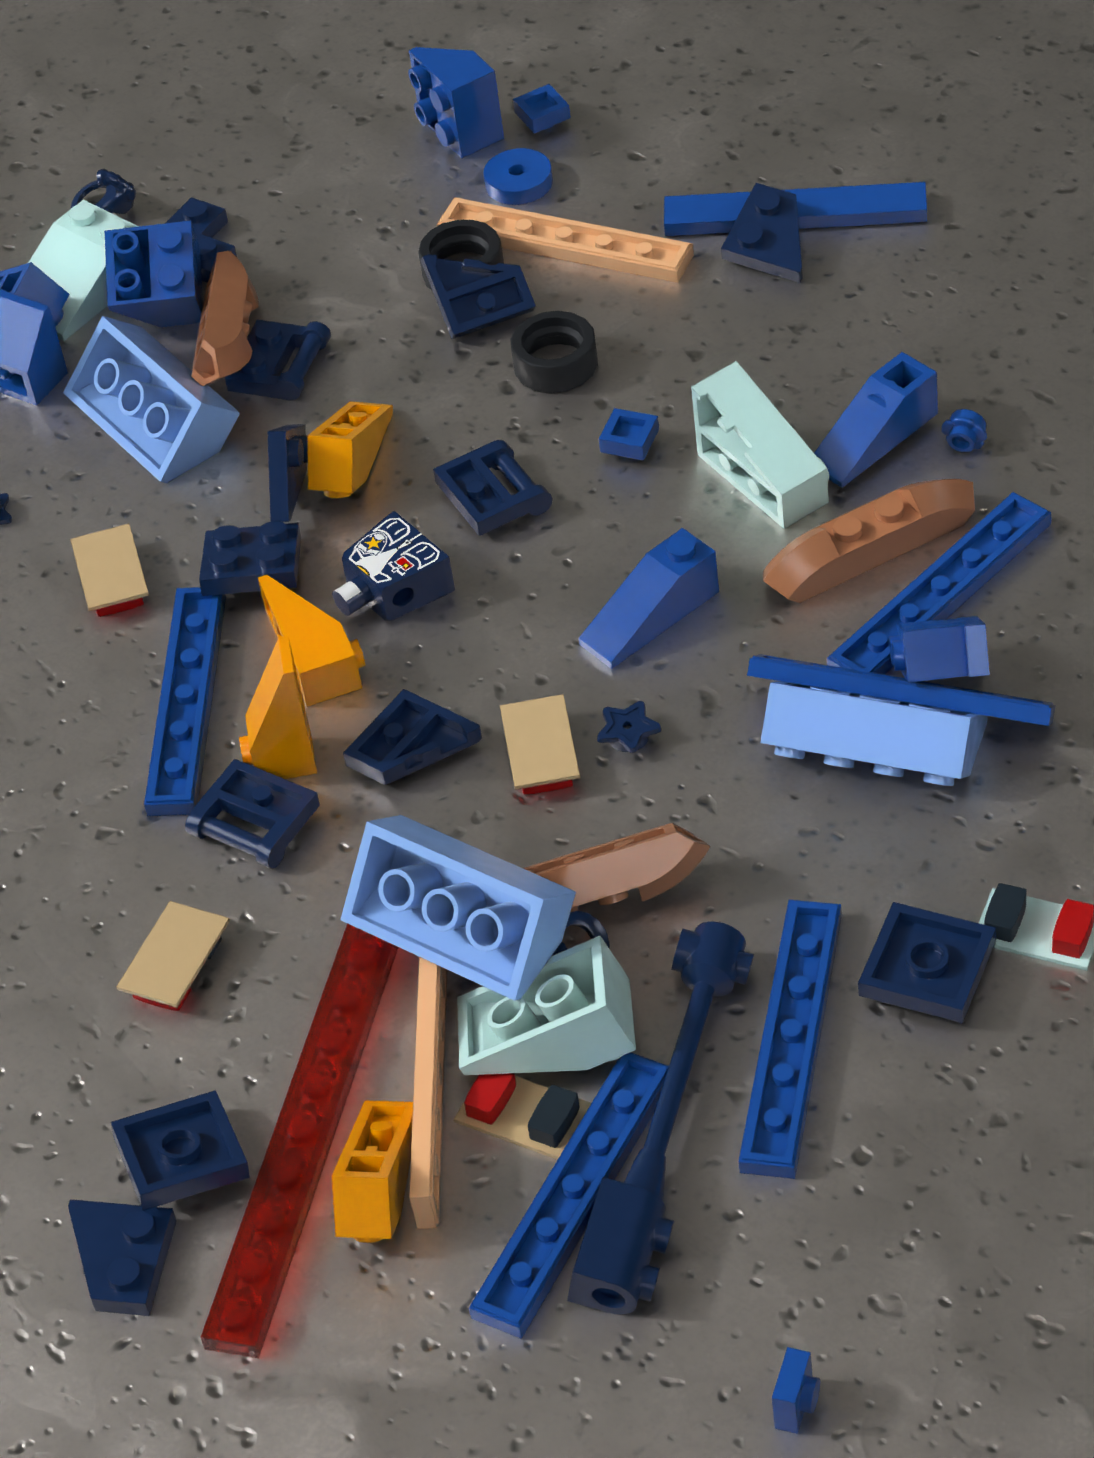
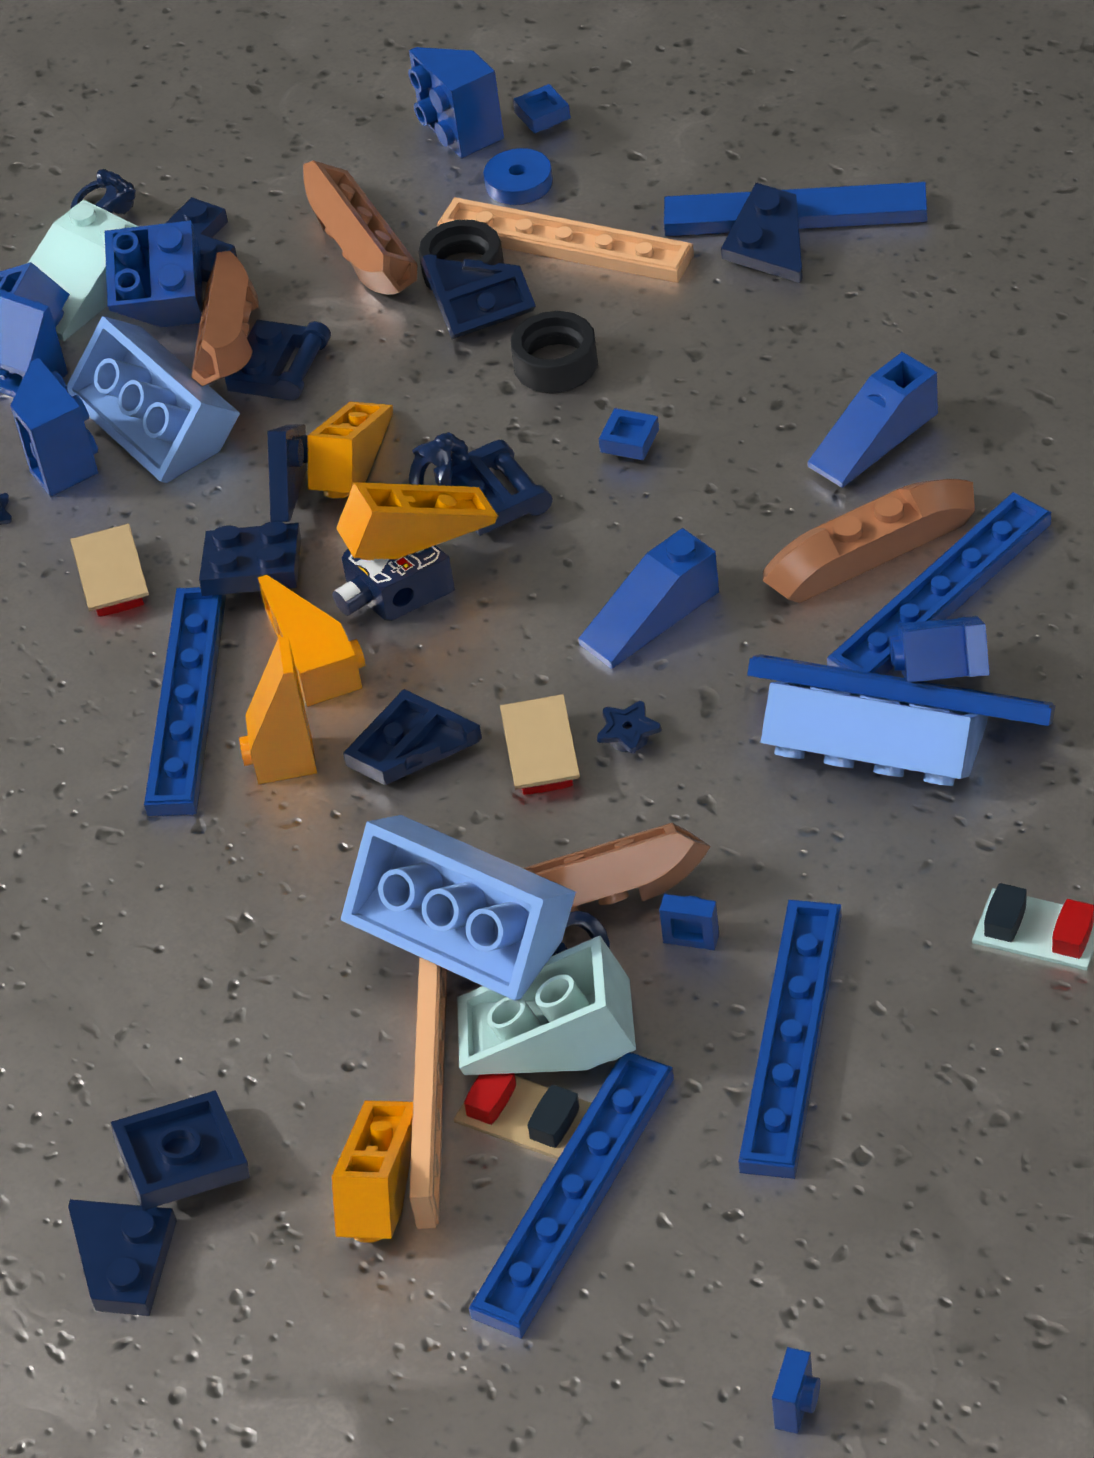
tan piece [116,901,230,1011] -> none
dark blue plate [185,759,320,869] -> none
clear red plate [200,923,399,1359] -> none
dark blue bar [567,921,754,1315] -> none
light aqua wedge [691,361,829,529] -> none
dark blue plate [858,902,996,1023] -> none
blue plate [941,409,987,452] -> none
none -> blue slope [10,358,98,497]
none -> nougat brick [303,160,418,294]
none -> light orange slope [336,482,498,560]
none -> dark blue piece [409,432,470,486]
none -> blue plate [659,894,719,951]

